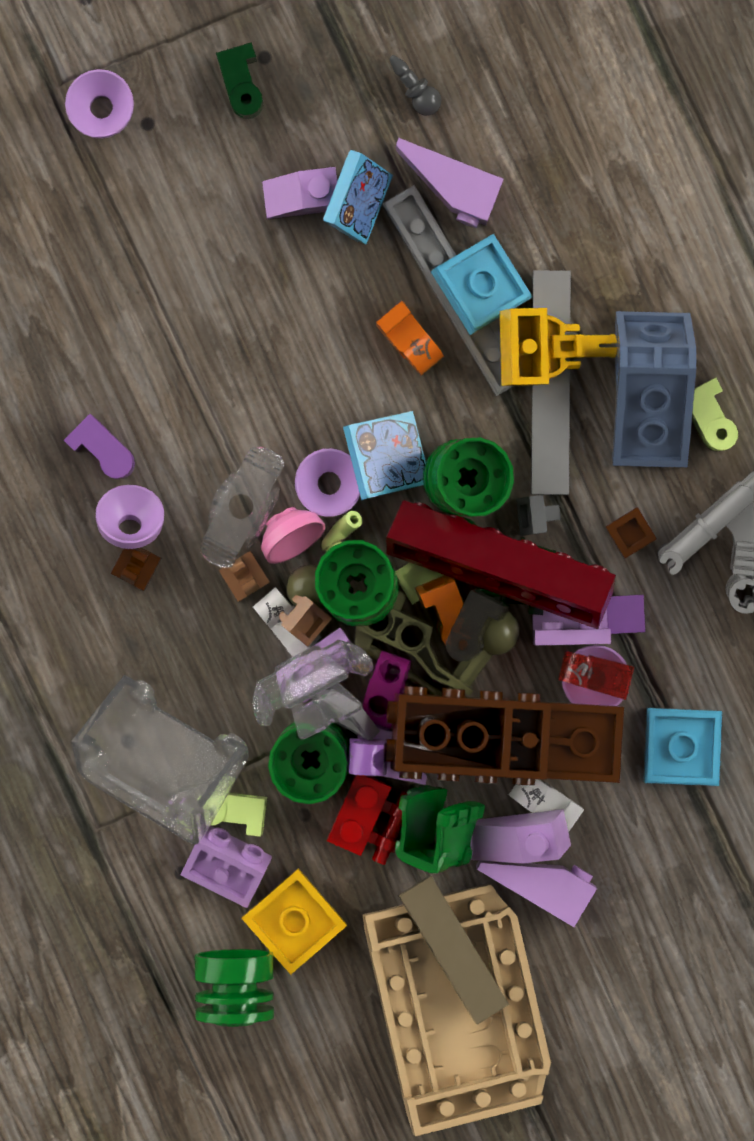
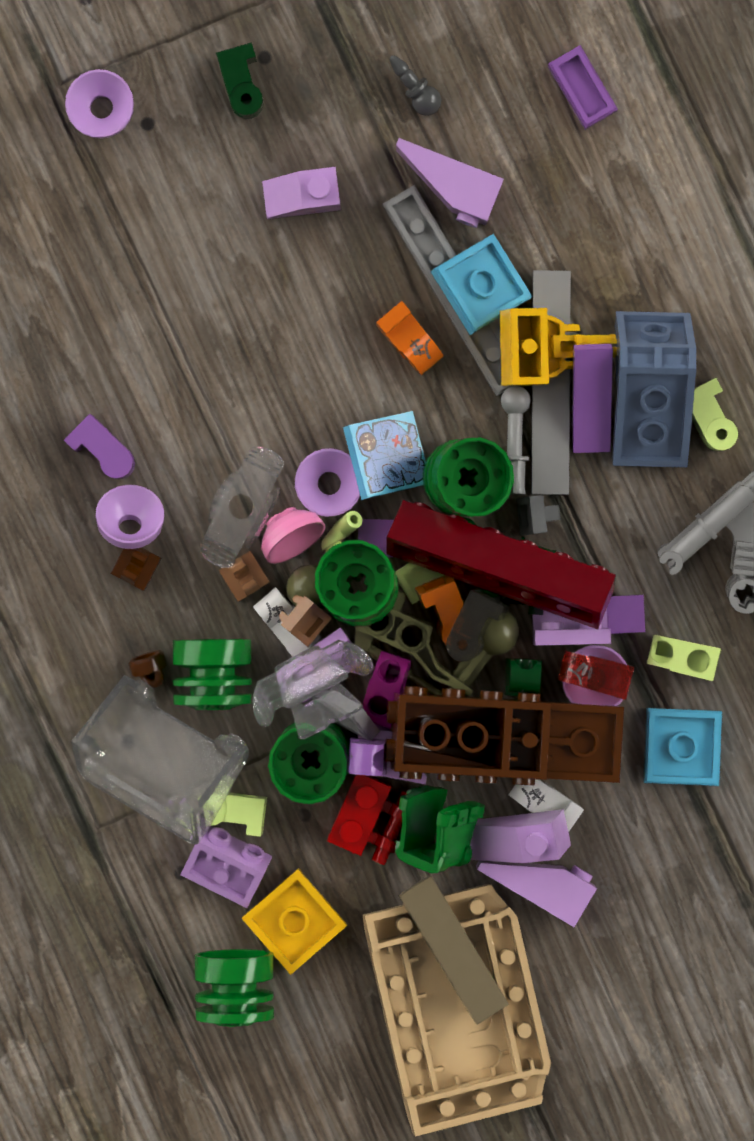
tile [323,150,393,244] -> none
reddish brown tile [605,507,657,559] -> none
none -> reddish brown tile [128,650,168,688]
none -> green wheel [173,639,252,710]
none -> medium lavender tile [358,519,394,557]
none -> light grey pin [501,386,531,494]
none -> dark green leg [504,658,542,696]
none -> medium lavender tile [548,45,618,130]
none -> medium lavender tile [572,344,613,453]
none -> yellowish green leg [646,635,721,681]

